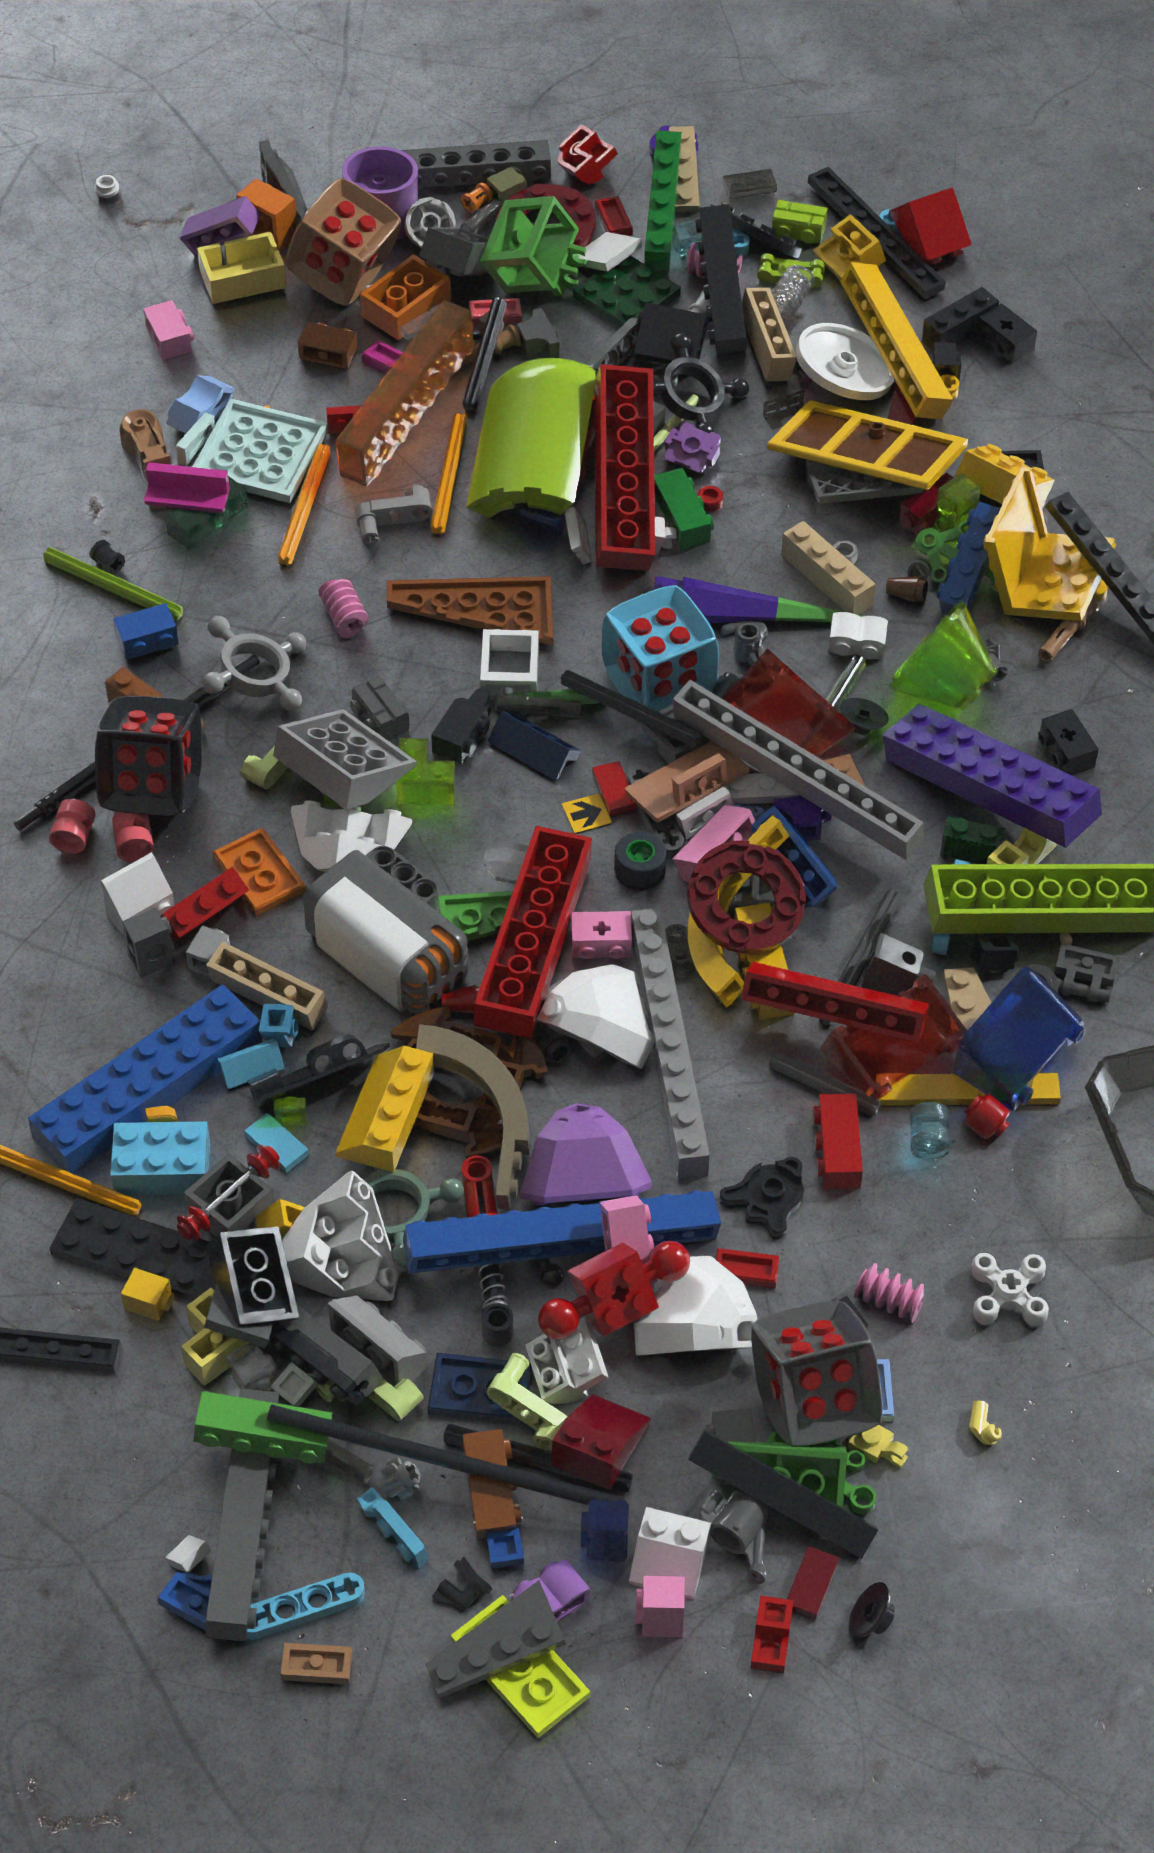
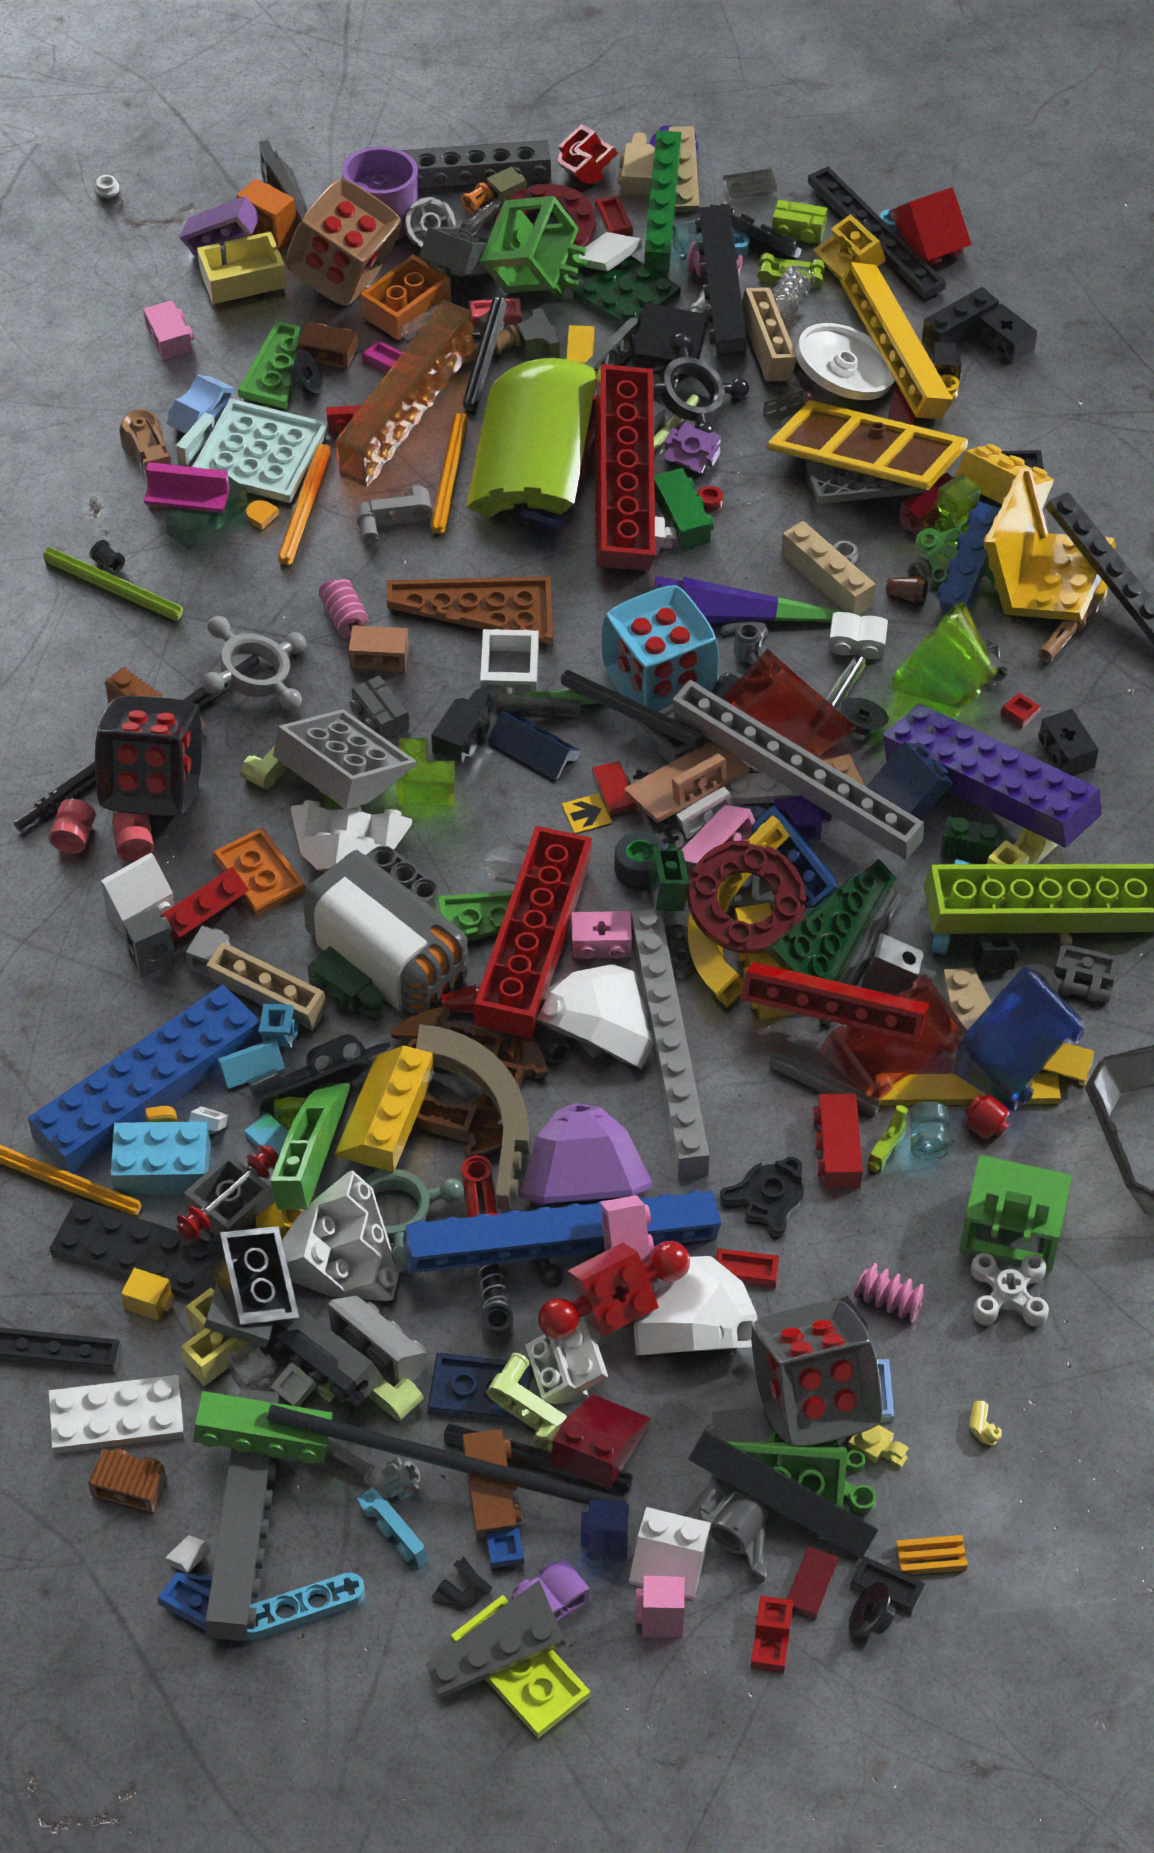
blue brick [113,603,179,660] -> none
medium nougat plate [280,1643,353,1684] -> none
white tile [565,506,592,565] -> none
none -> white plate [49,1375,184,1454]
none -> dark orange brick [88,1449,167,1512]
none -> white plate [189,1107,229,1134]
none -> bright green wing [238,321,301,409]
none -> light orange tile [246,500,279,530]
none -> bright green slope [270,1083,350,1210]
none -> black piece [289,349,323,393]
none -> dark green hinge [308,946,383,1019]
none -> nougat brick [349,625,409,672]
none -> yellow tile [566,325,595,364]
none -> tan hinge [617,132,655,197]
none -> dark green hinge [648,843,690,912]
none -> dark green wing [765,859,897,982]
none -> black tile [850,1556,925,1616]
none -> dark blue brick [866,741,953,821]
none -> lime piece [867,1105,908,1172]
none -> light orange tile [896,1535,968,1575]
none -> bright green piece [959,1155,1072,1270]
none -> red tile [1000,692,1041,729]
none -> yellow hinge [1026,1034,1095,1086]

